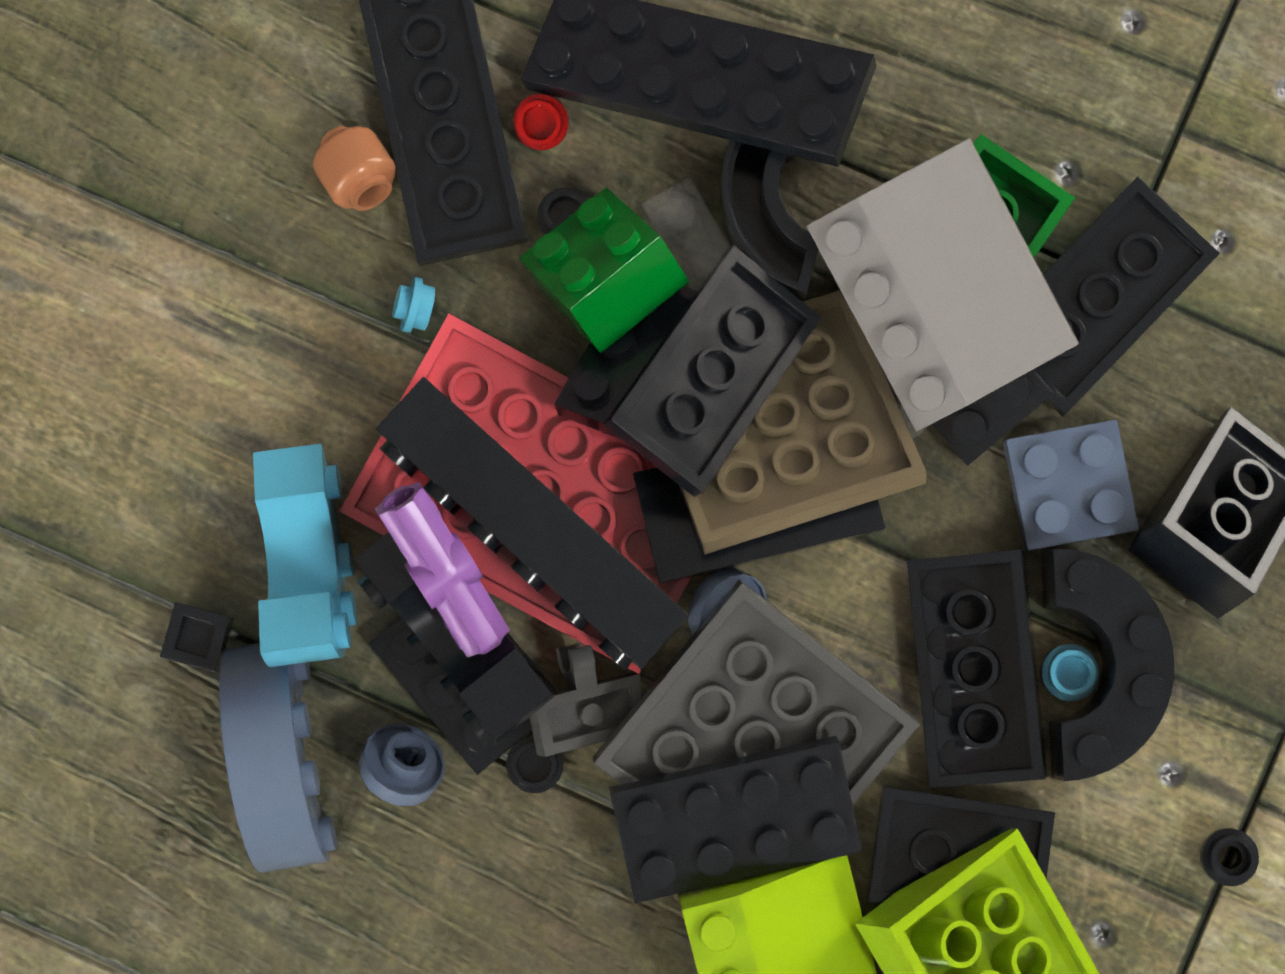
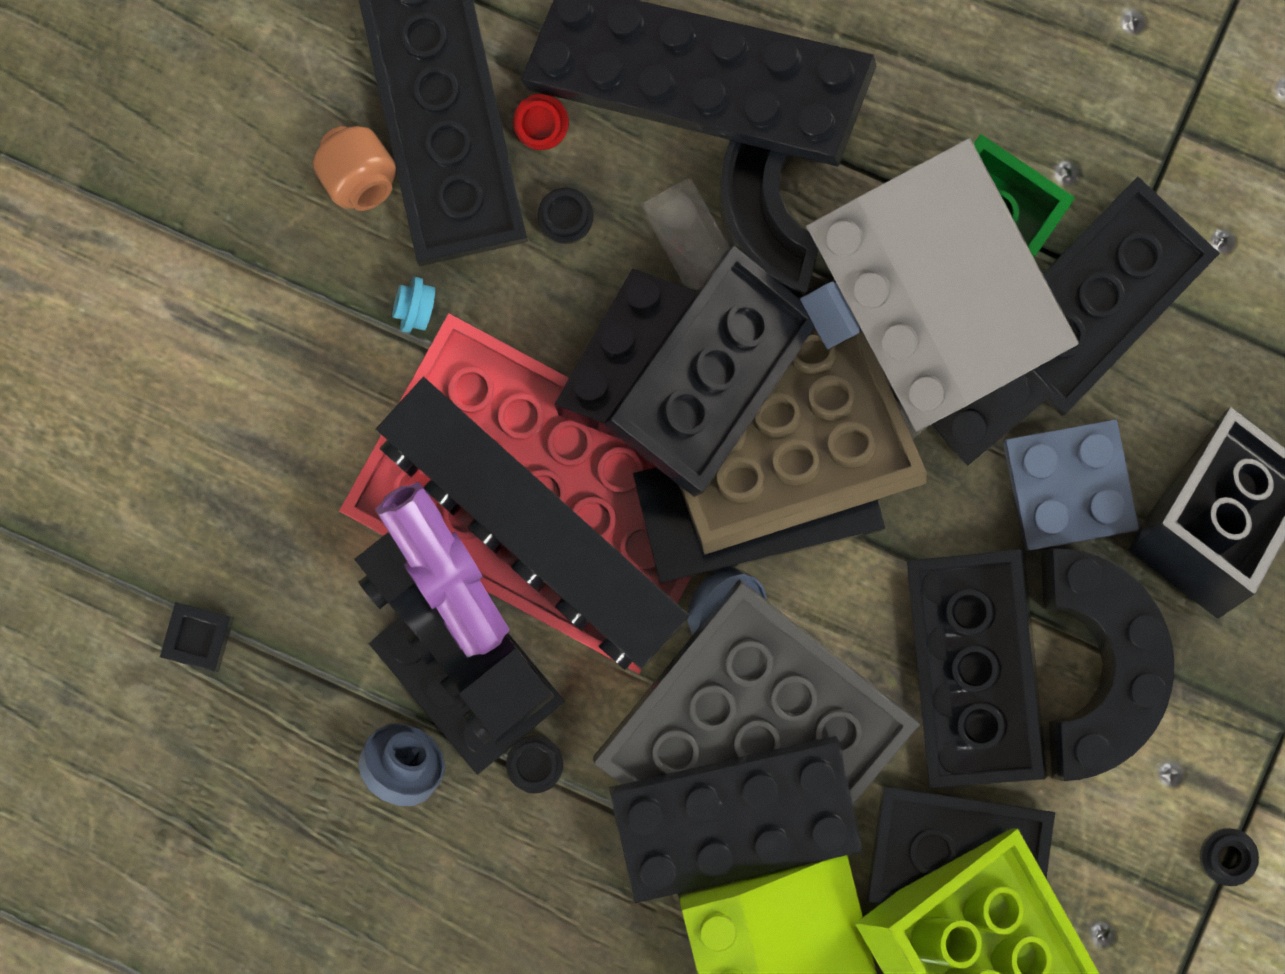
sand blue brick [219,643,337,873] -> none
medium azure brick [253,443,358,667] -> none
green brick [519,187,689,354] -> none
dark grey plate [530,643,643,757] -> none
medium azure plate [1041,644,1099,701] -> none
none -> sand blue slope [800,280,862,349]

